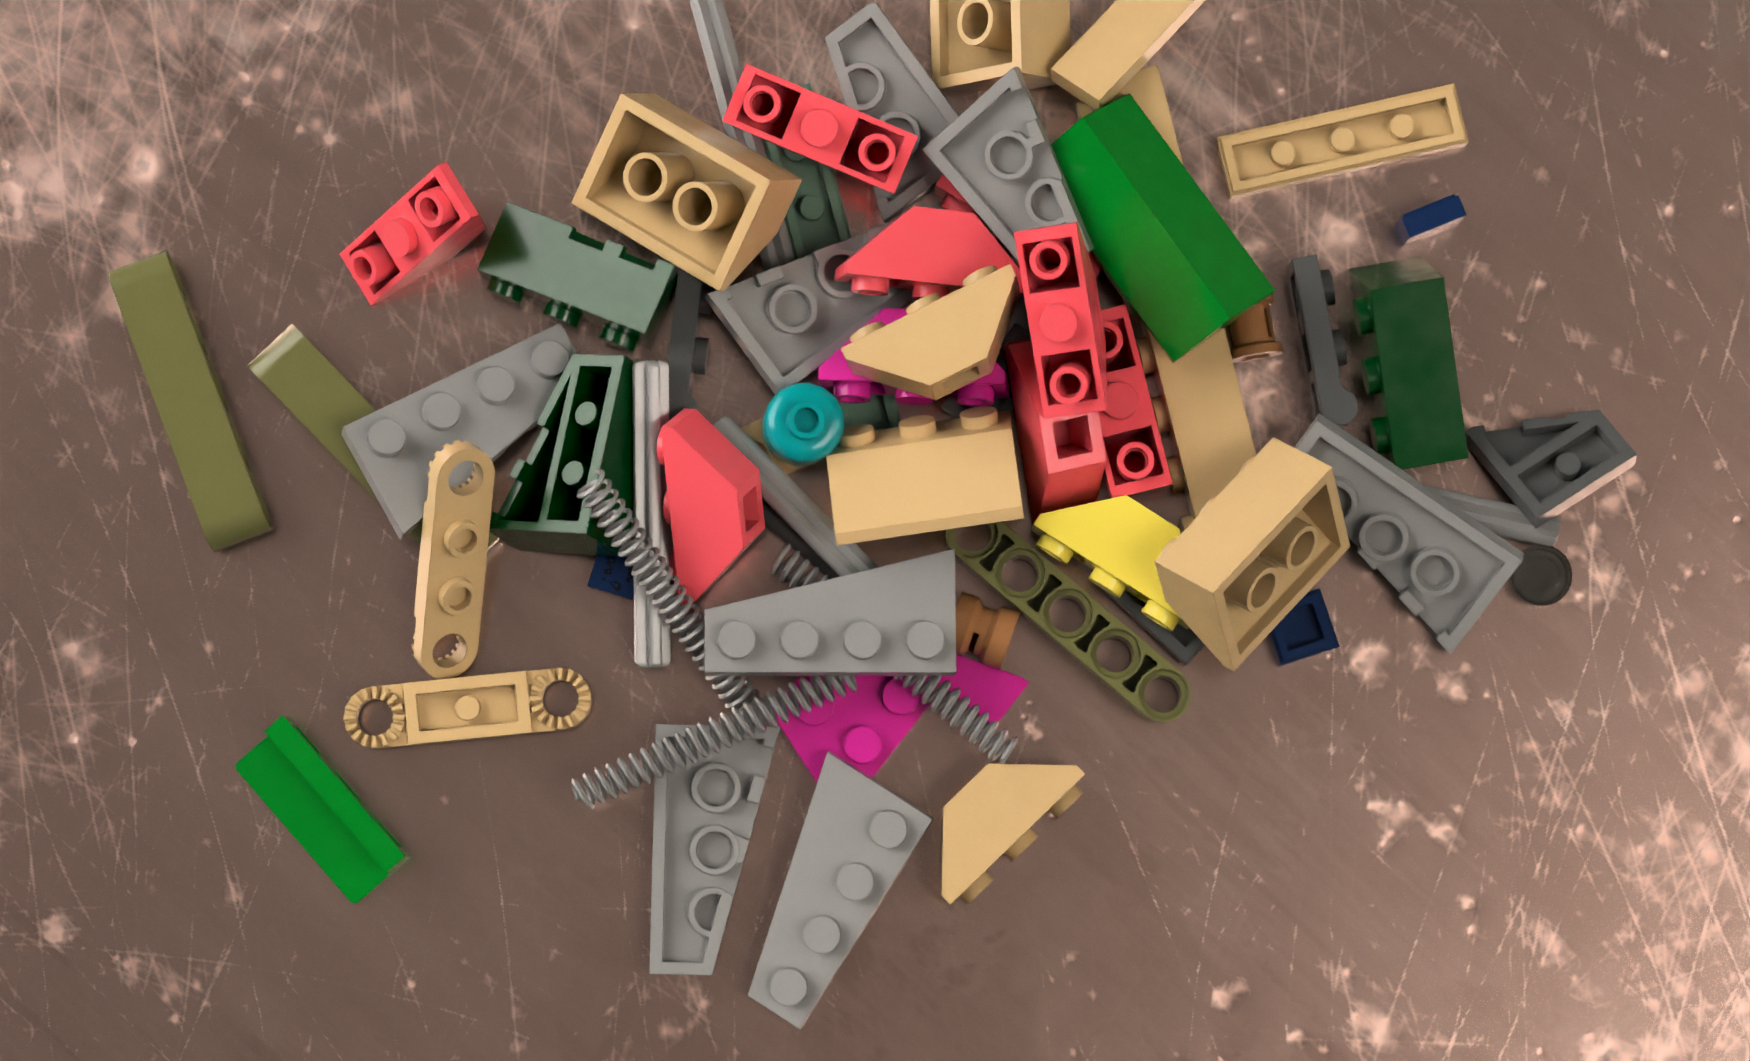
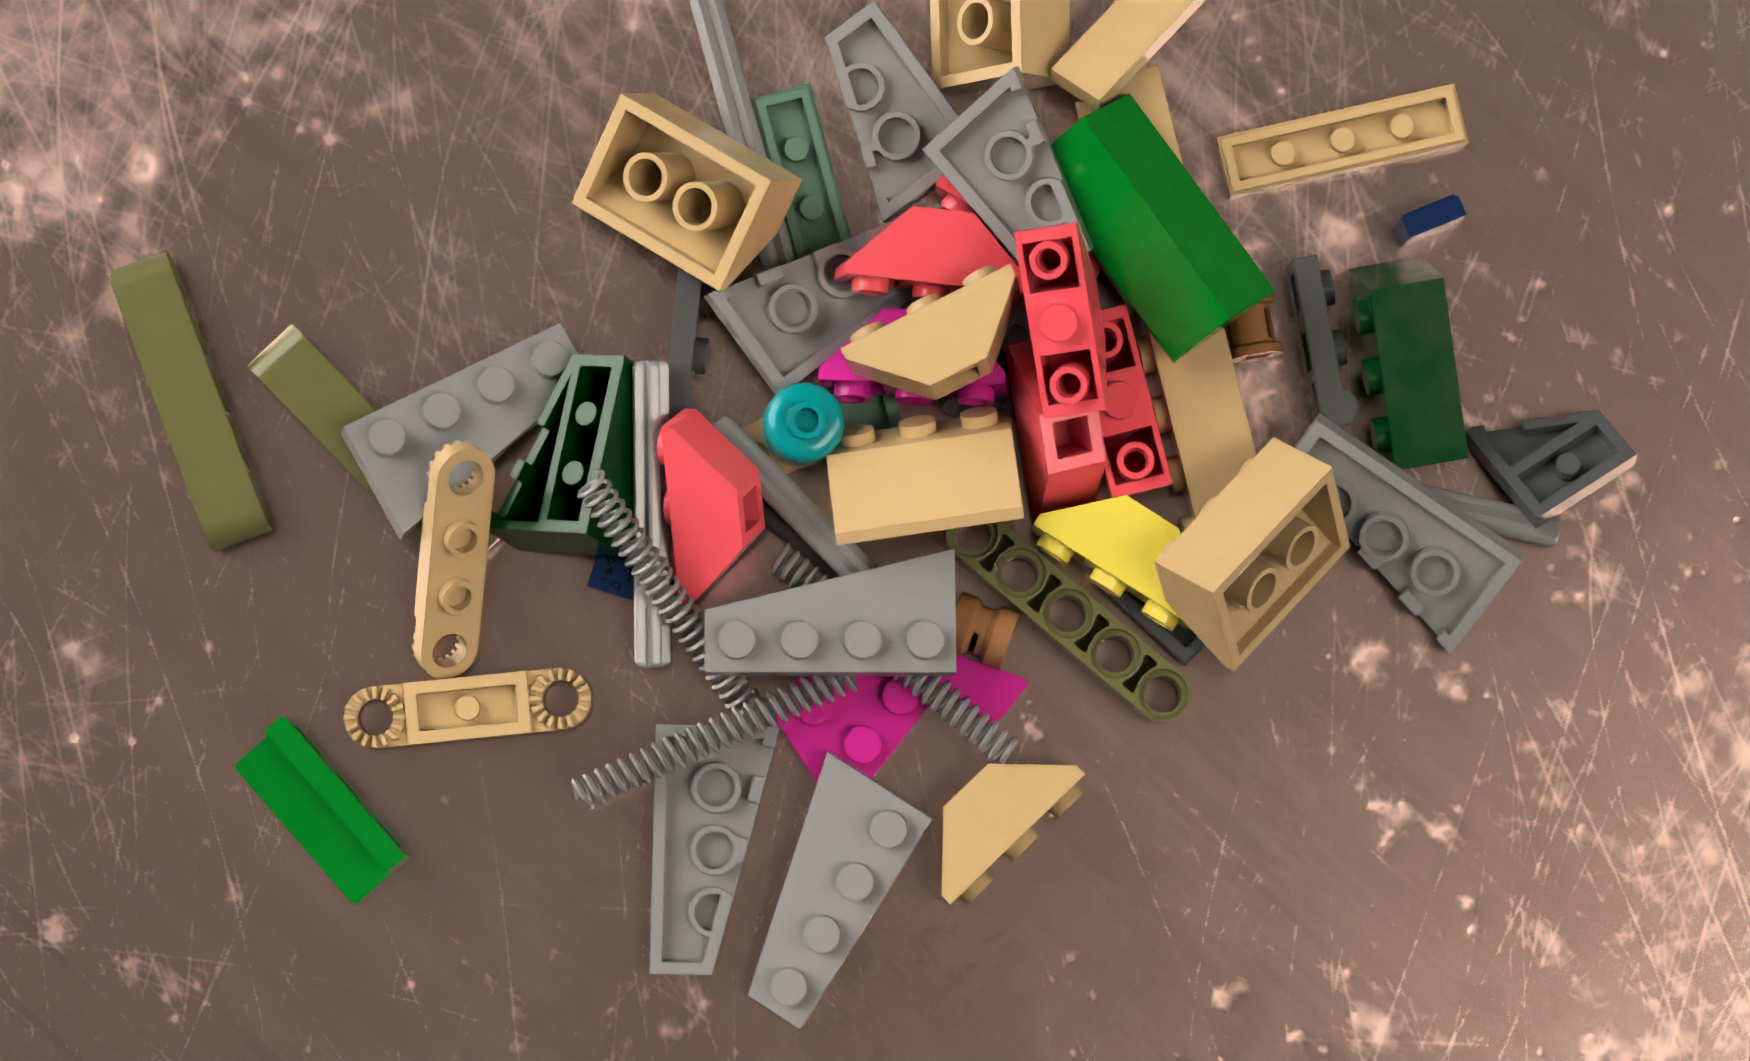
coral slope [339,162,486,305] -> none
wedge [477,202,678,353] -> none
coral slope [722,64,919,194] -> none
dark blue tile [1268,588,1340,667] -> none
clear smoke tile [1508,544,1572,607] -> none

